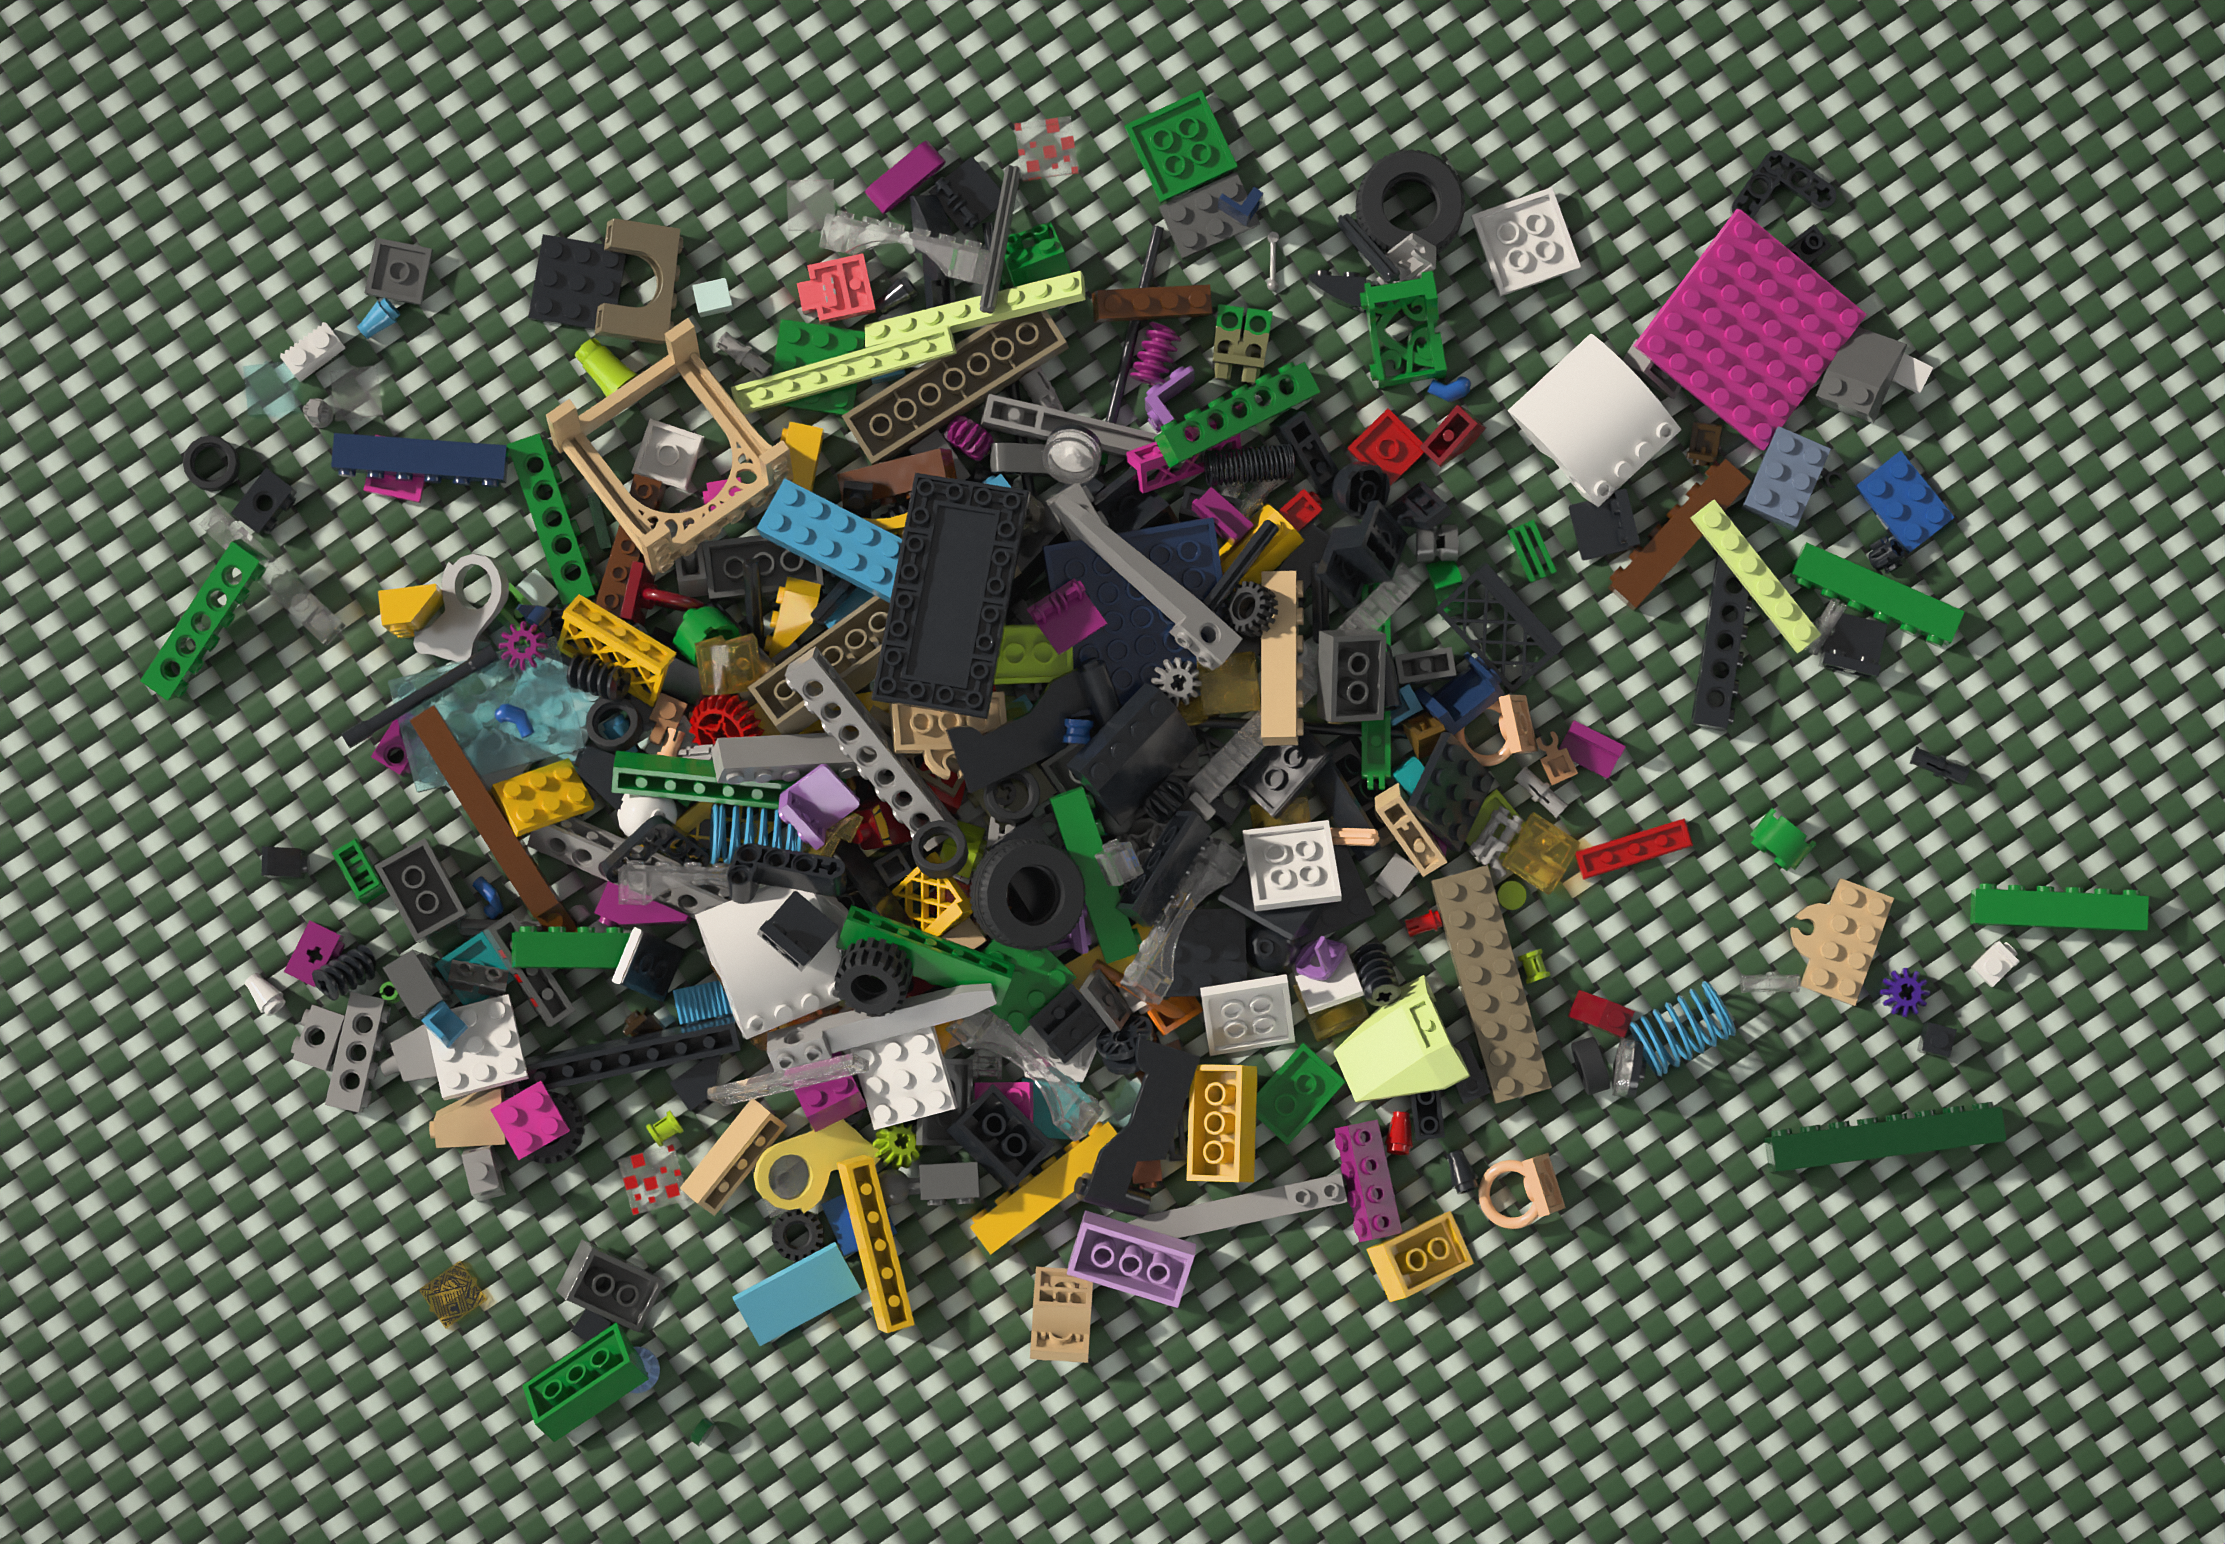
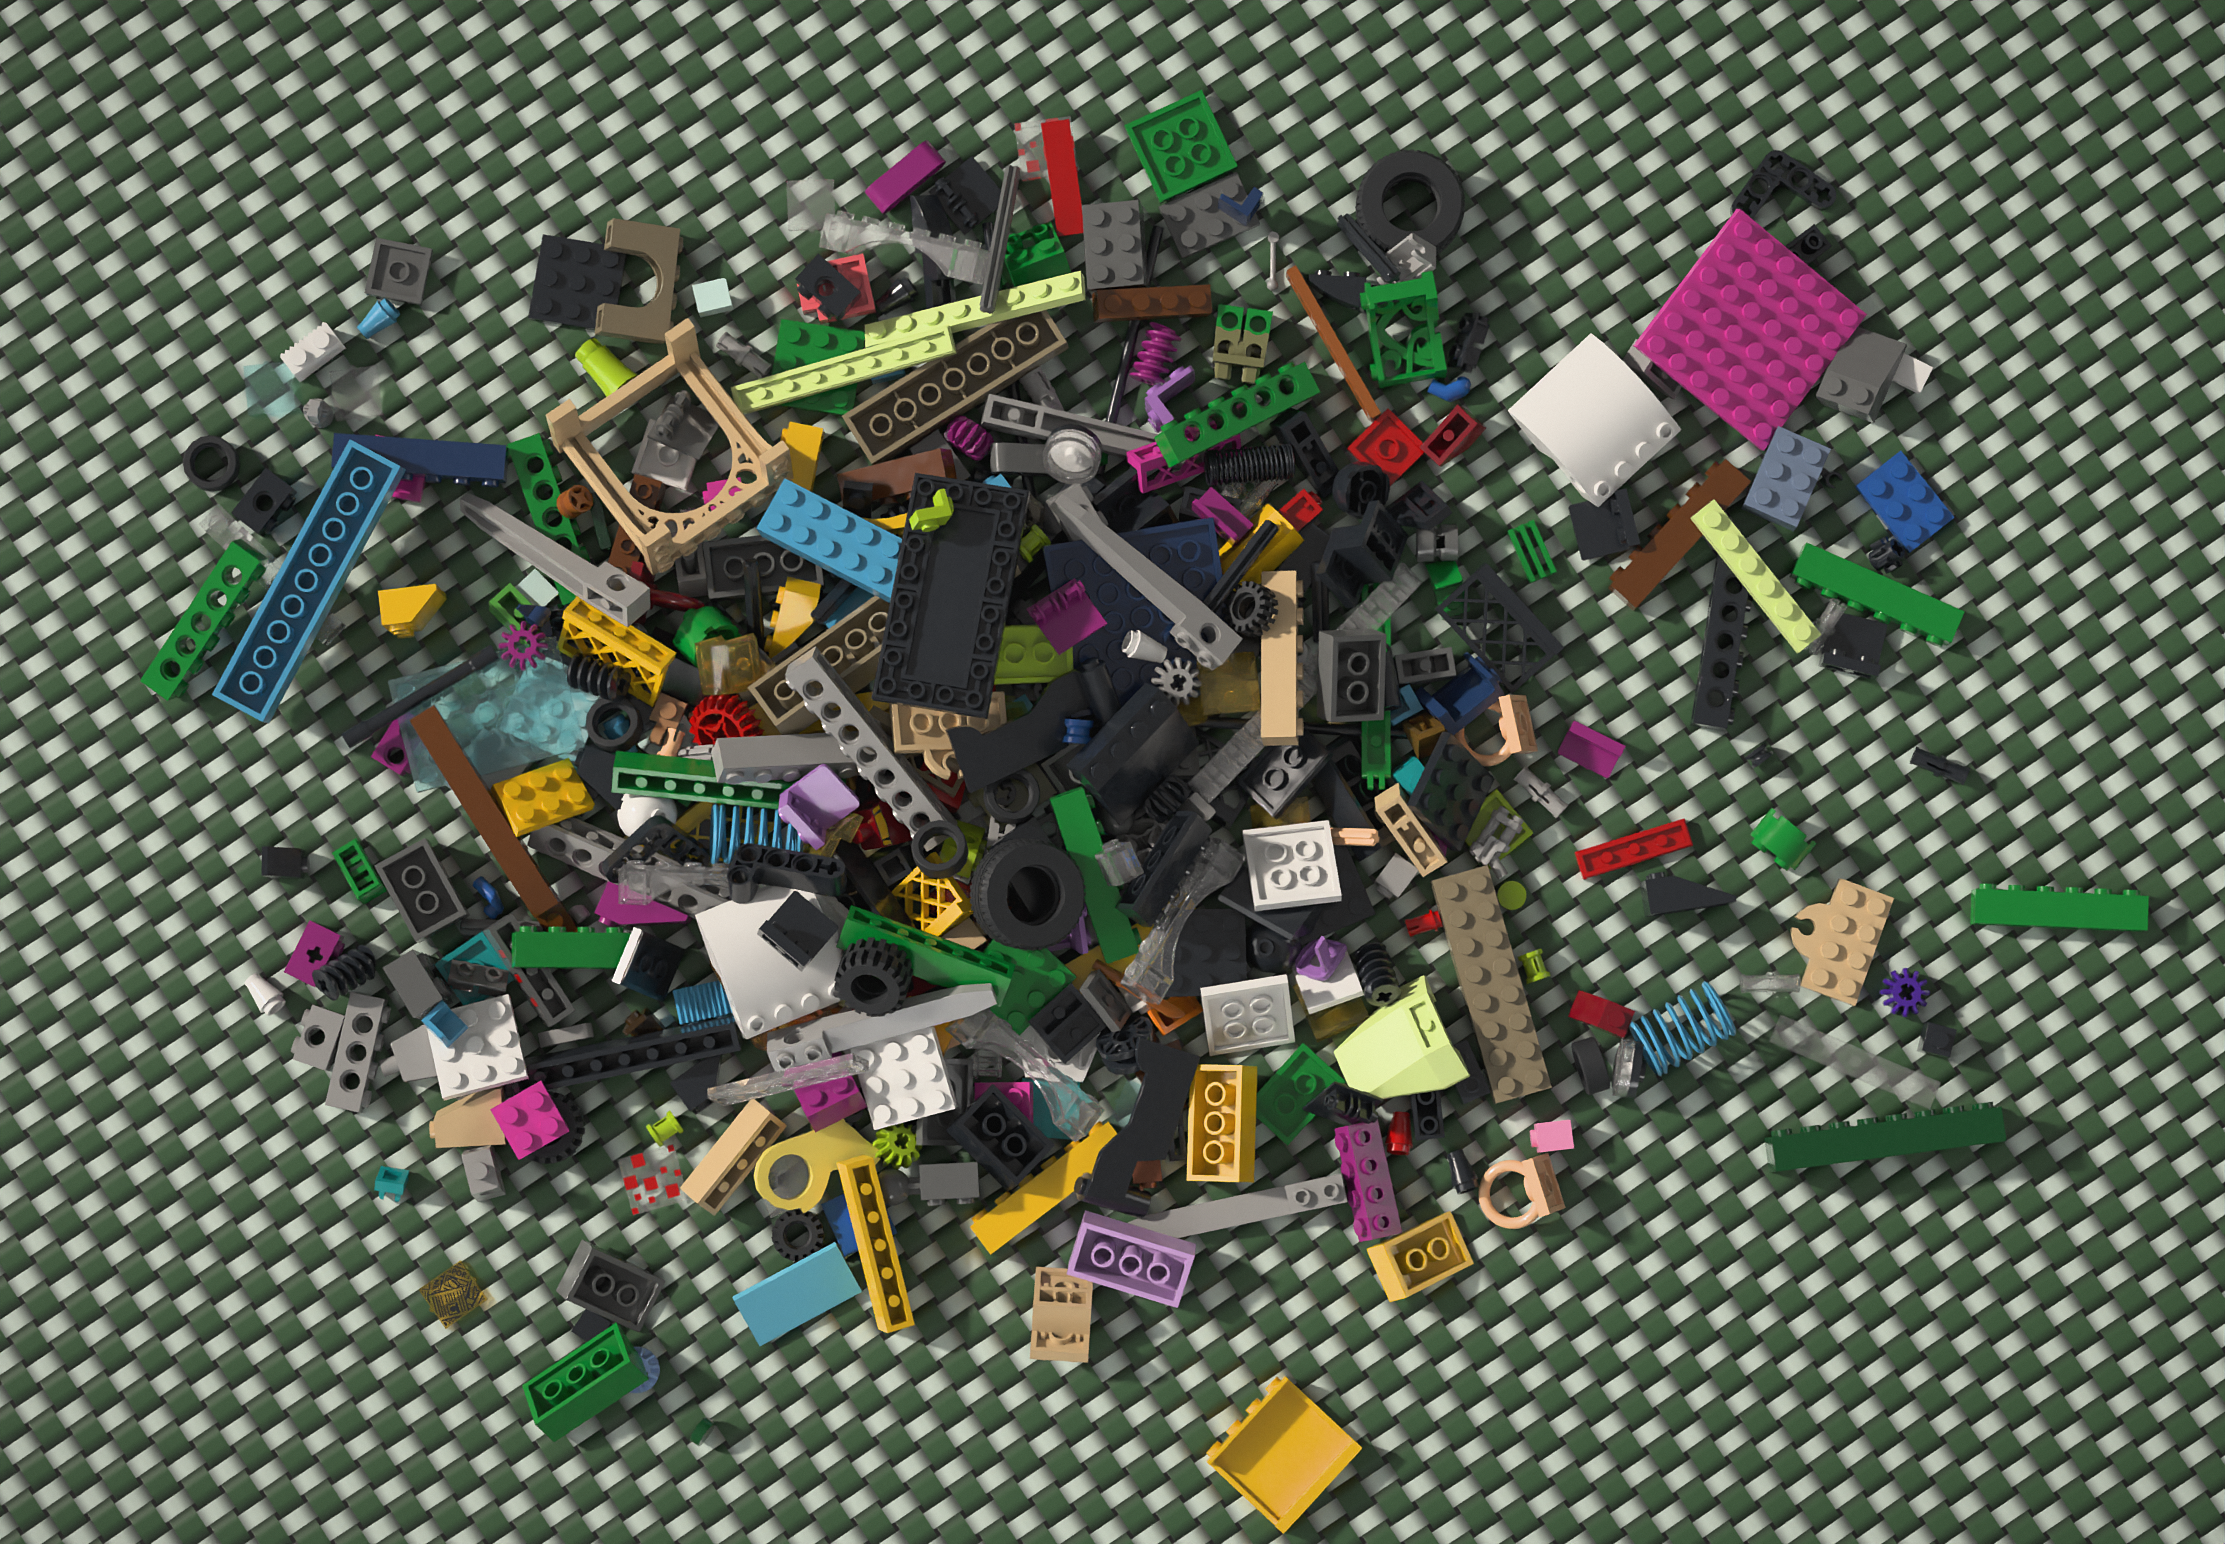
bright green pin [380,981,401,1004] -> none
light grey animal [413,554,509,664] -> none
blue arm [495,704,535,738] -> none
white plate [1471,187,1581,297] -> none
clear yellow slope [1502,812,1580,895] -> none
medium nougat plate [1536,731,1578,785] -> none
dark brown bracket [1686,421,1723,466] -> none
white bracket [1971,942,2020,987] -> none
none -> dark azure brick [212,440,406,724]
none -> teal tile [374,1166,409,1202]
none -> light grey piece [460,493,650,627]
none -> light grey beam [538,1023,594,1048]
none -> dark orange wheel [557,485,593,519]
none -> dark grey hinge [647,390,719,460]
none -> black brick [795,254,862,322]
none -> lime bracket [909,489,953,532]
none -> lime bush [1019,524,1051,563]
none -> red tile [1041,119,1084,237]
none -> dark grey brick [1082,200,1149,295]
none -> white cone [1122,630,1167,663]
none -> yellow panel [1206,1376,1362,1534]
none -> dark orange tile [1286,265,1381,422]
none -> black hinge [1302,1081,1383,1126]
none -> black hinge [1448,312,1490,373]
none -> bright pink brick [1530,1120,1574,1153]
none -> black slope [1640,872,1736,917]
none -> black bush [1745,742,1774,769]
none -> clear tile [1769,1015,1941,1109]

